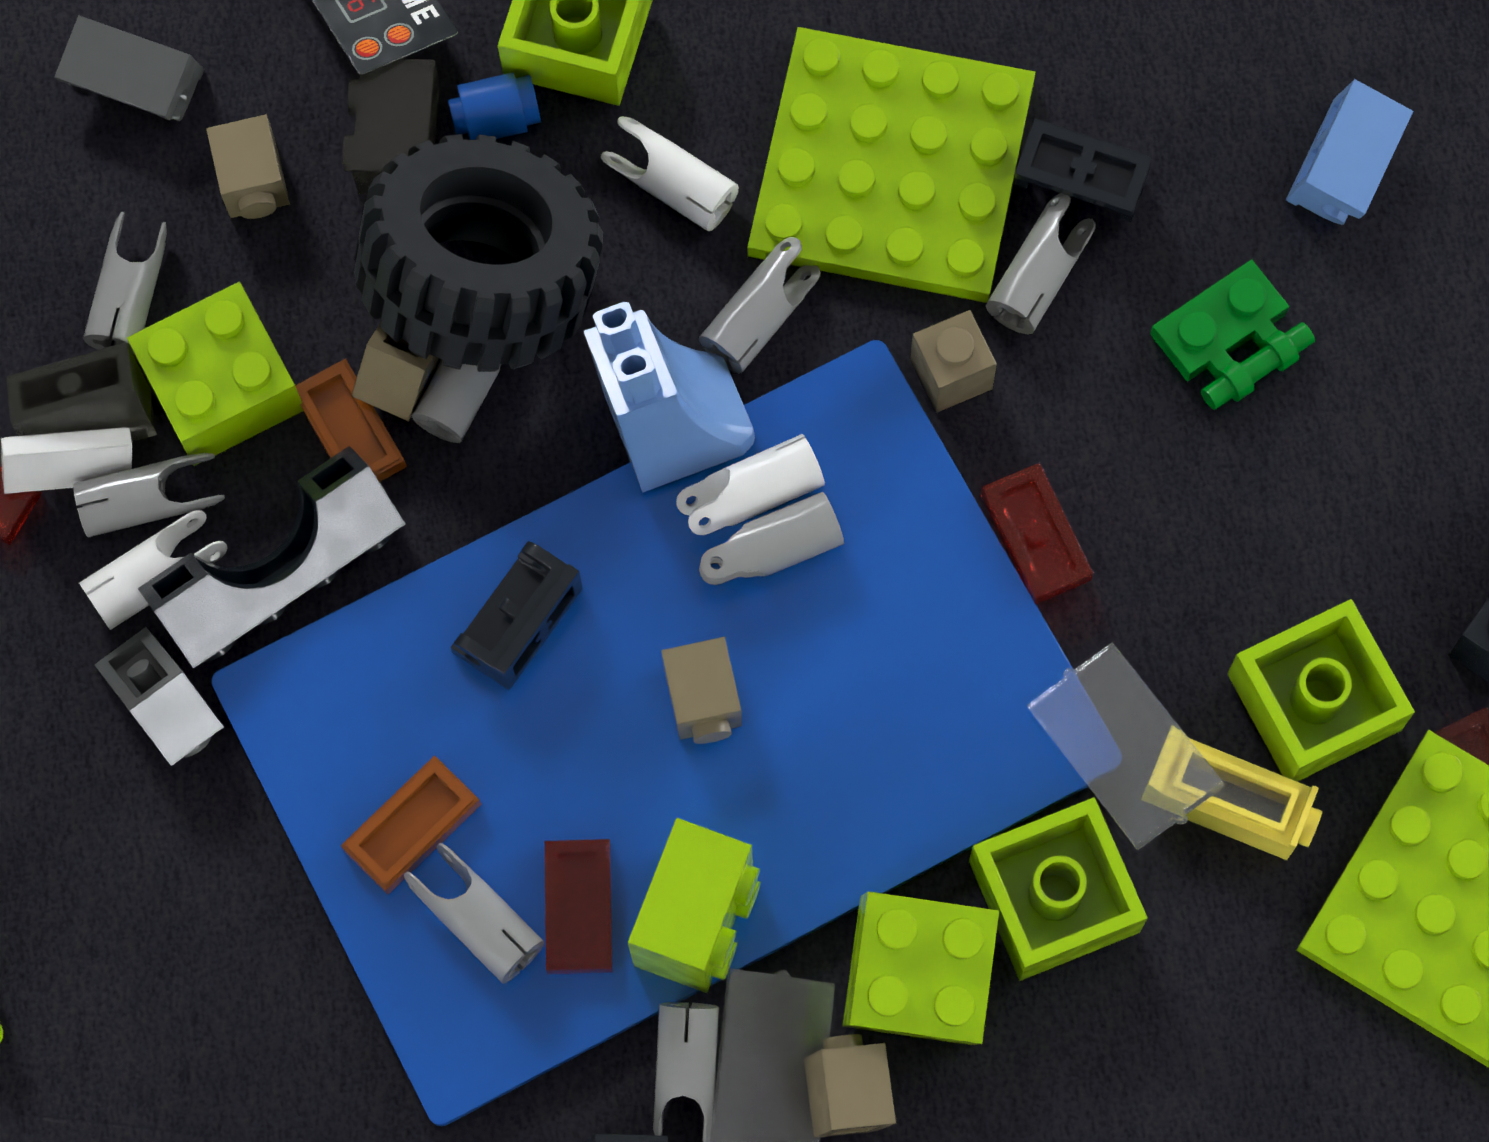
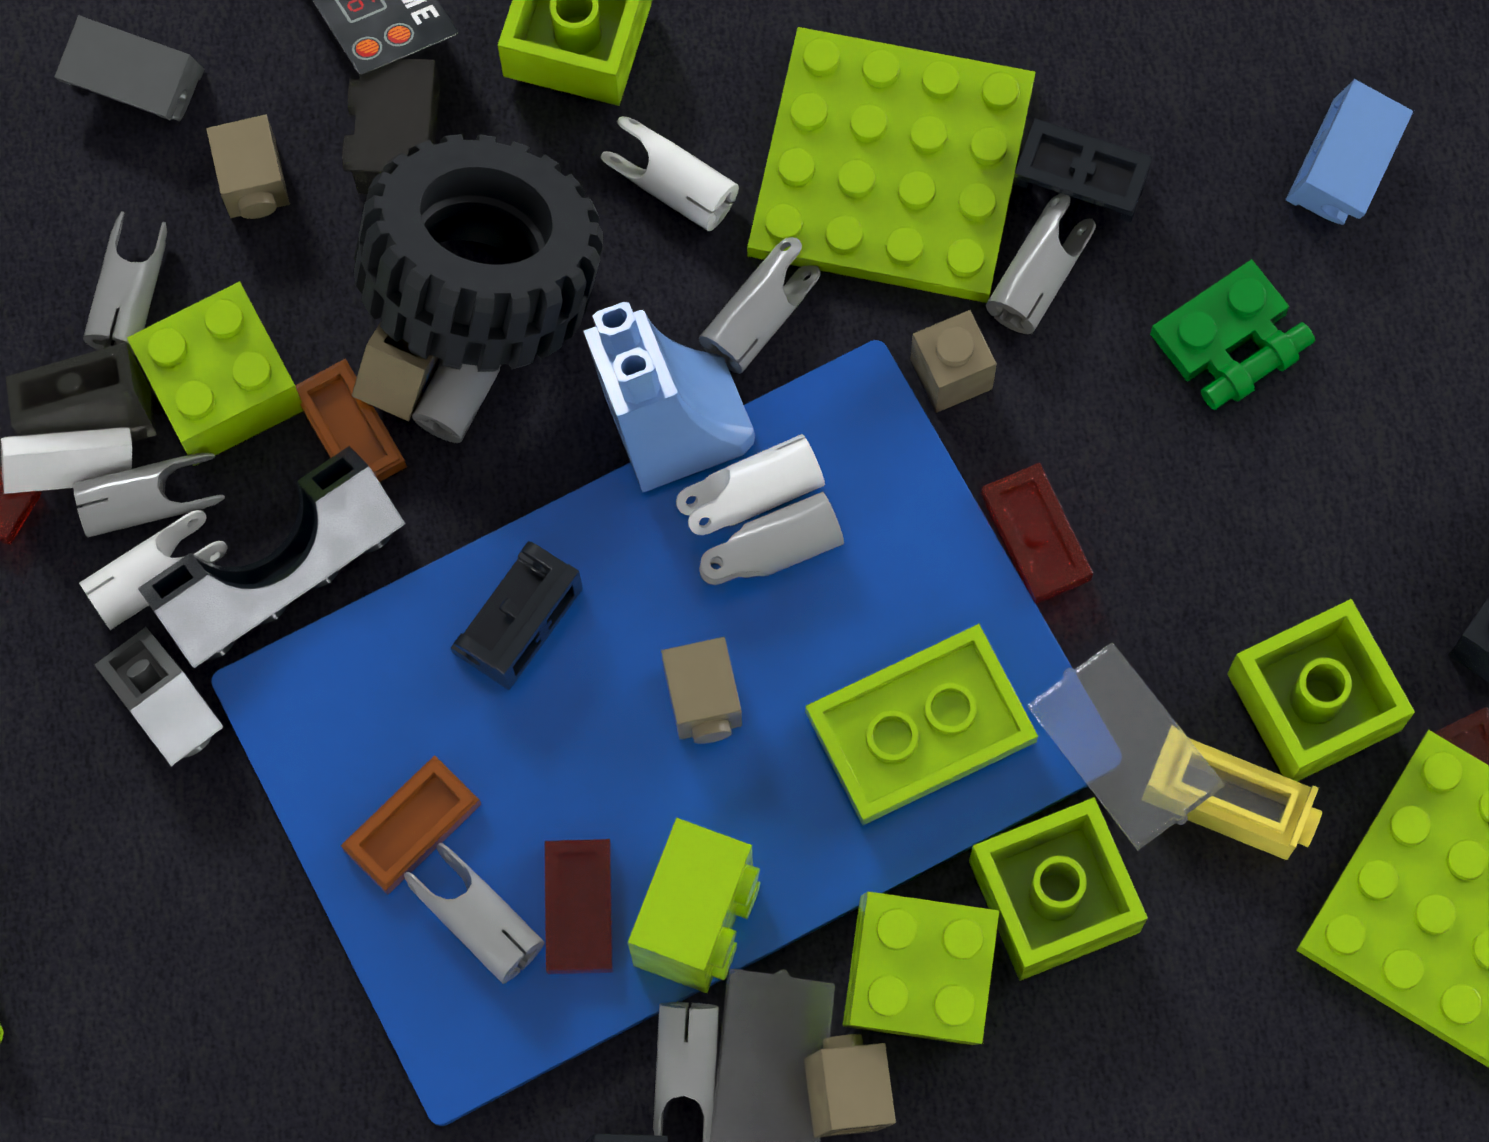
blue brick [448,72,541,140] -> none
none -> lime plate [805,624,1038,826]

